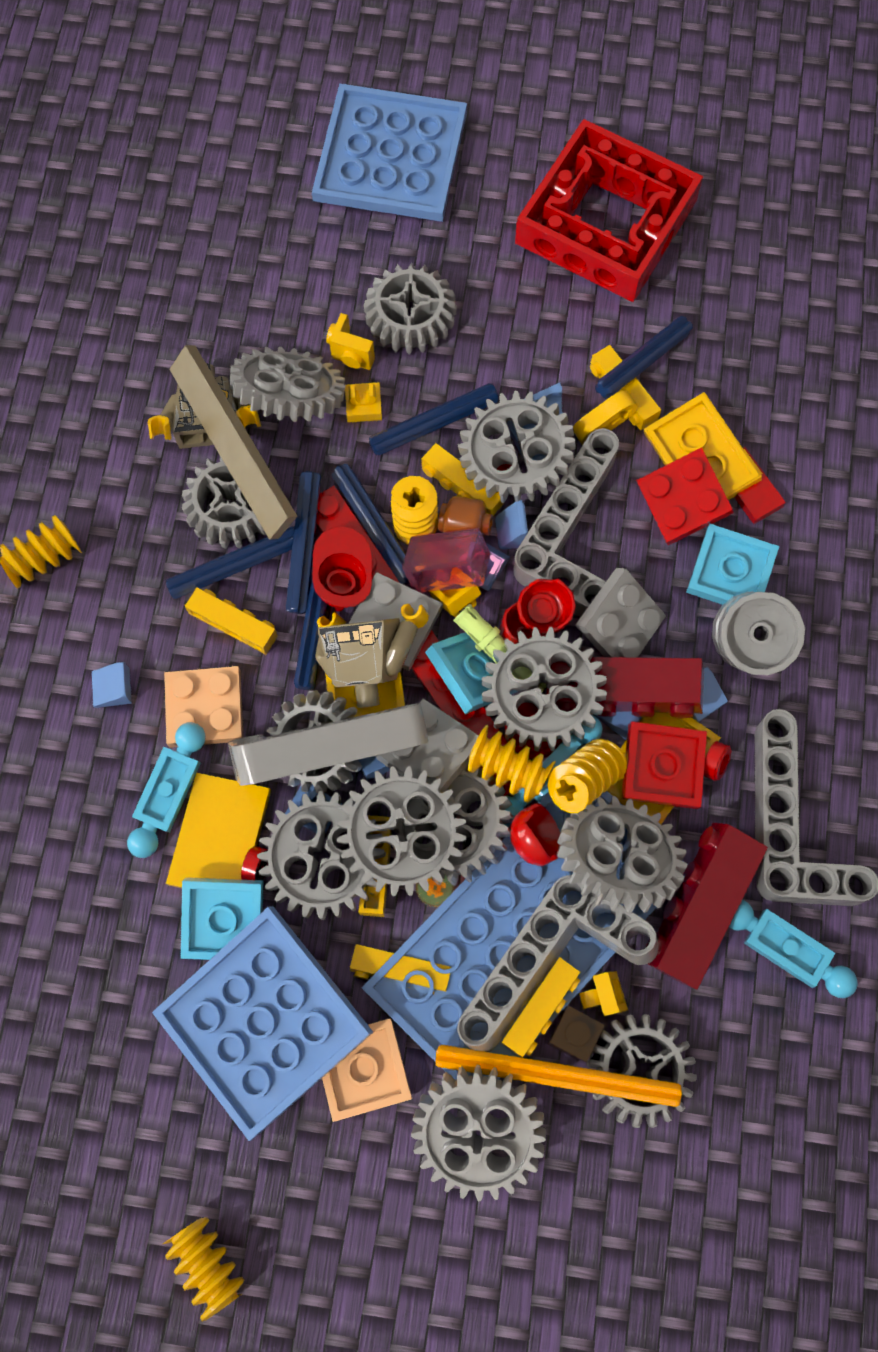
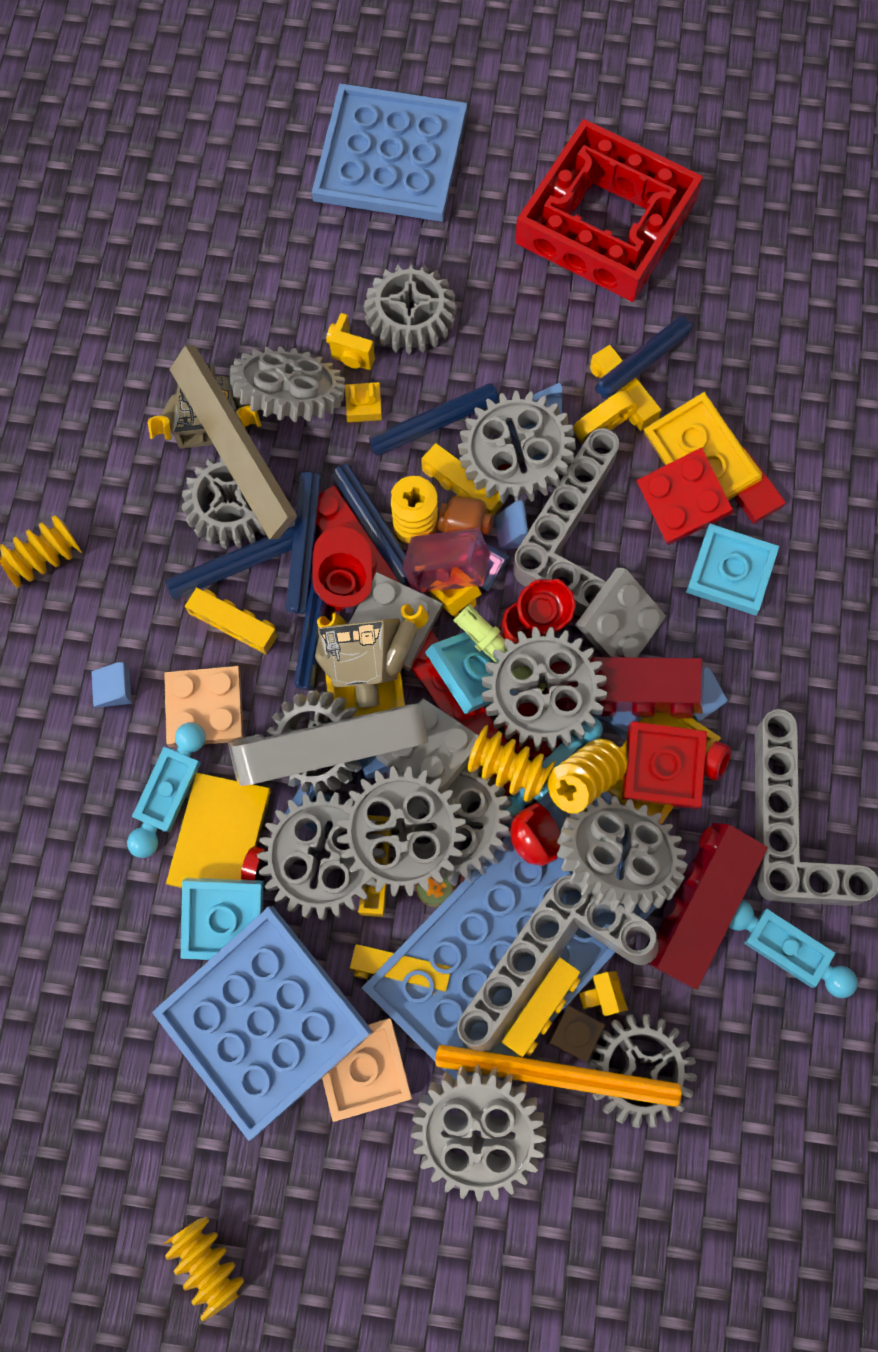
light grey wheel [712,591,805,675] -> none

